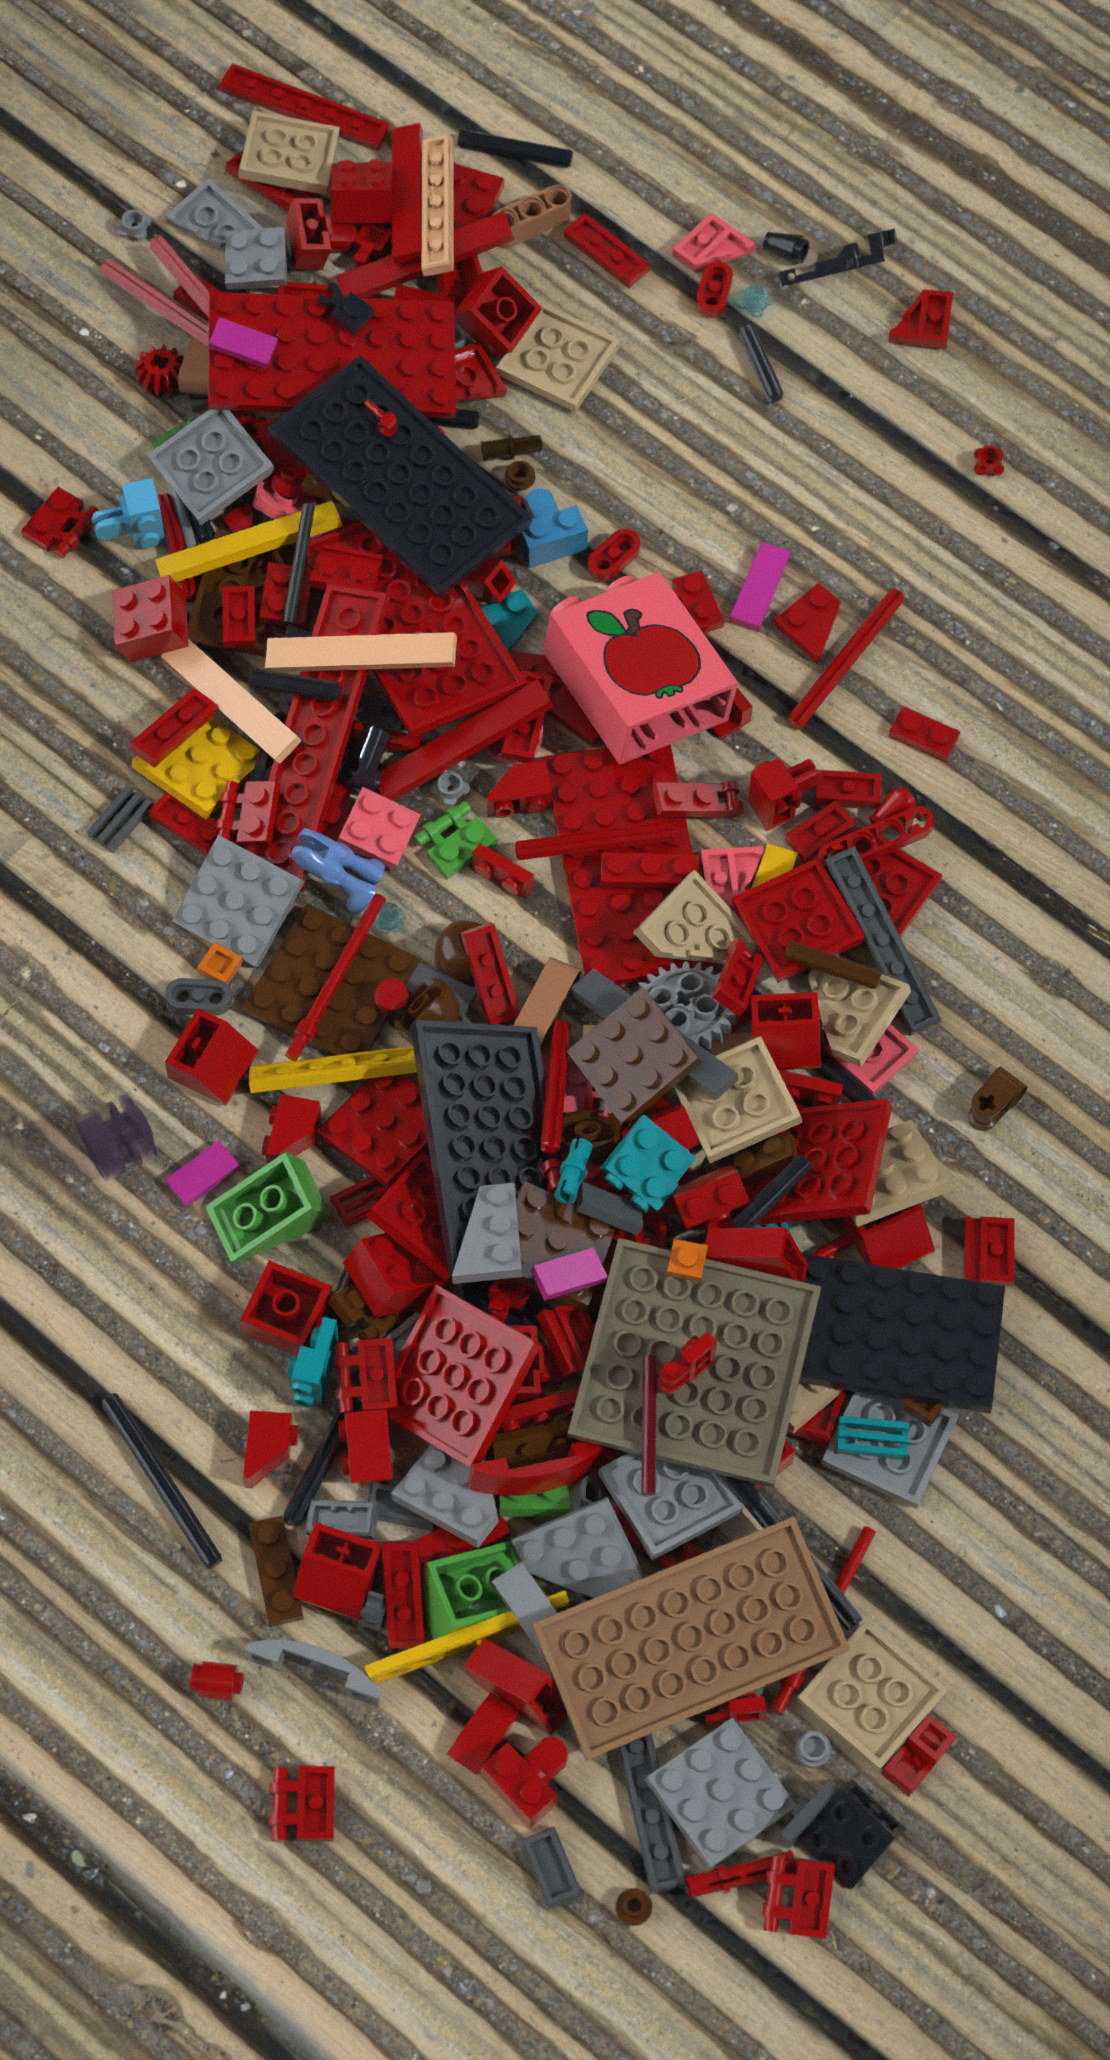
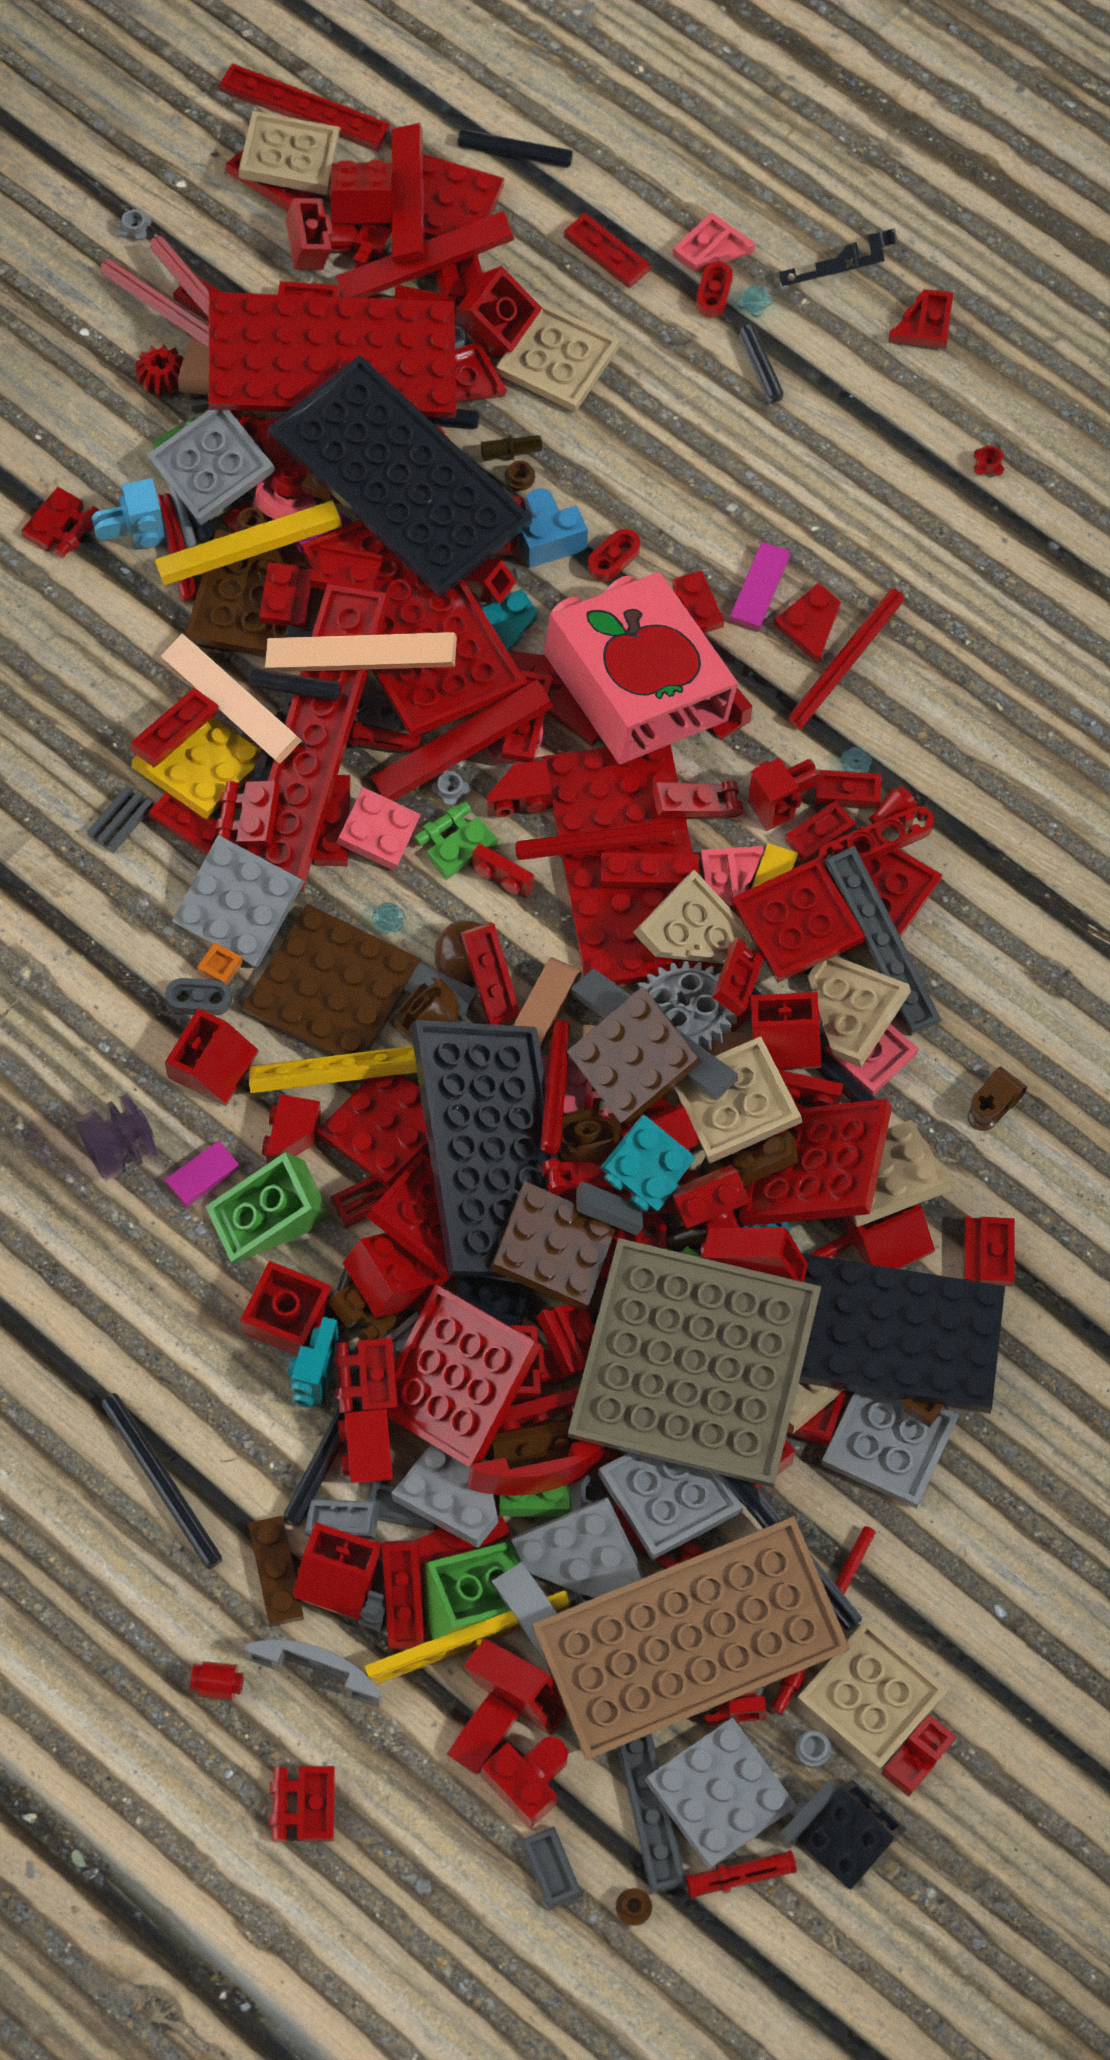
red brick [112,575,189,662] -> none
light grey wing [165,178,289,258] -> none
dark pink tile [208,317,278,369] -> none
red plate [223,586,256,648] -> none
light grey plate [225,227,287,290] -> none
red slope [243,1410,299,1488] -> none
pearl dark grey bar [282,503,315,626] -> none
red bar [285,893,386,1062] -> none
medium blue piece [290,828,385,915] -> none
black plate [318,282,375,336] -> none
black piece [338,725,390,792] -> none
red hand [364,399,398,437] -> none
red tile [374,978,409,1013] -> none
light nougat tile [421,134,454,277] -> none
light grey wing [452,1183,523,1284] -> none
red plate [488,1278,534,1322] -> none
nougat beam [494,185,572,248] -> none
dark pink tile [530,1247,608,1301] -> none
teal pin [554,1138,593,1204] -> none
dark red bar [641,1355,657,1496] -> none
red plate [658,1331,717,1395] -> none
orange plate [667,1239,708,1282] -> none
black axle [732,1154,812,1228] -> none
red plate [761,1855,835,1939] -> none
black cone [763,231,810,264] -> none
reddish brown axle [785,941,881,989] -> none
teal tile [837,1416,910,1459] -> none
red plate [888,706,961,762] -> none
none -> reddish brown plate [236,507,267,532]
none -> clear light blue plate [840,747,872,773]

